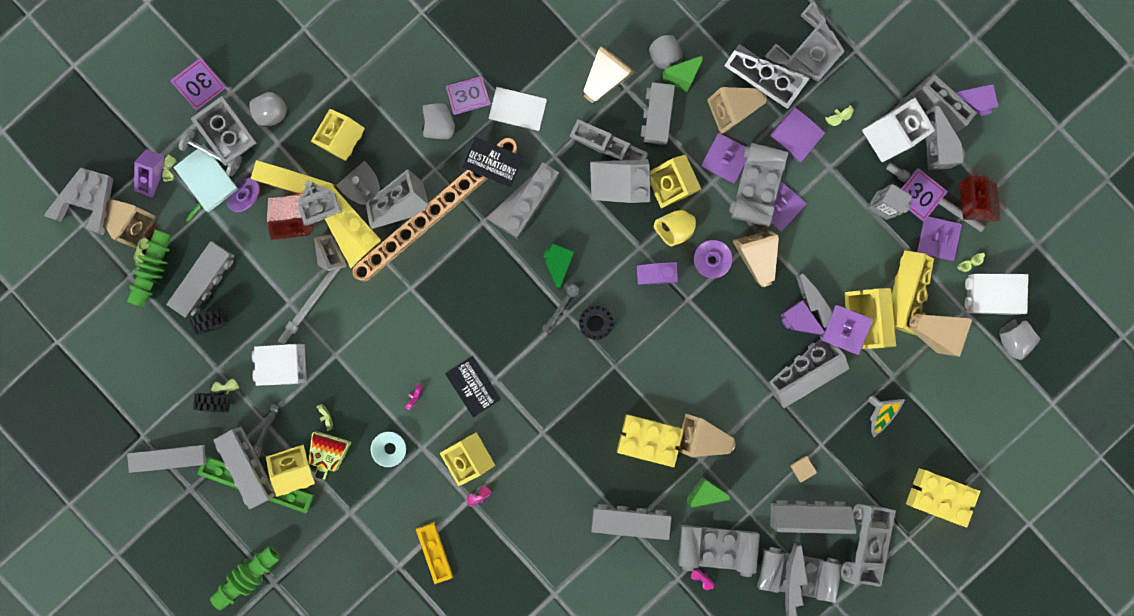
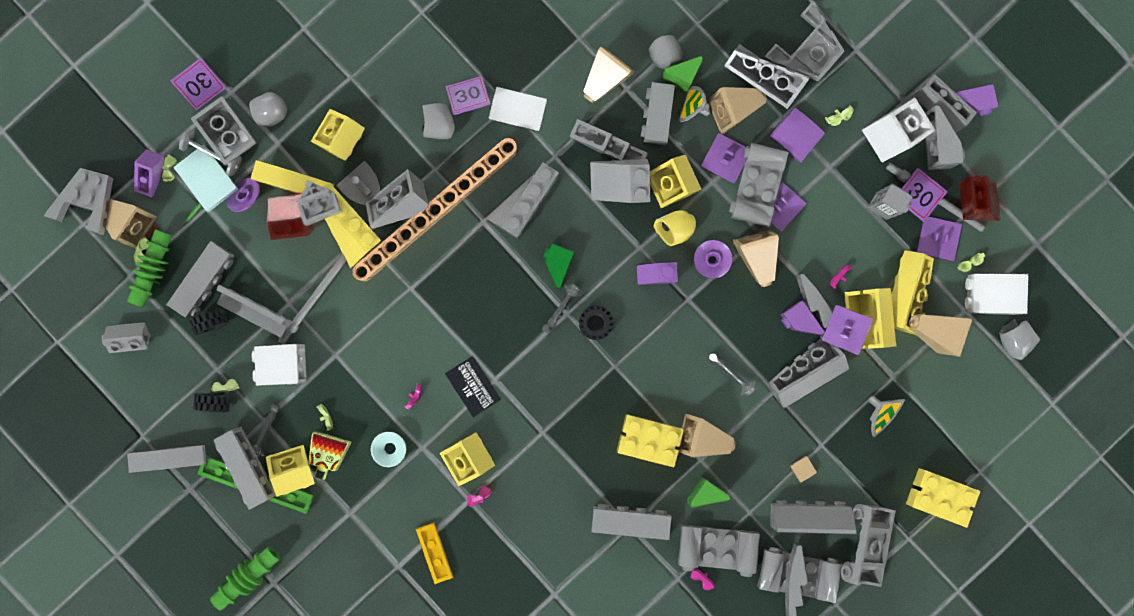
light grey slope [314,234,346,271] -> none
black sticker [462,137,524,188] -> none
none -> light grey brick [102,322,151,353]
none -> light grey fence [216,285,293,338]
none -> shield [677,86,710,122]
none -> dark grey piece [710,351,756,396]
none -> dark pink piece [830,265,852,289]

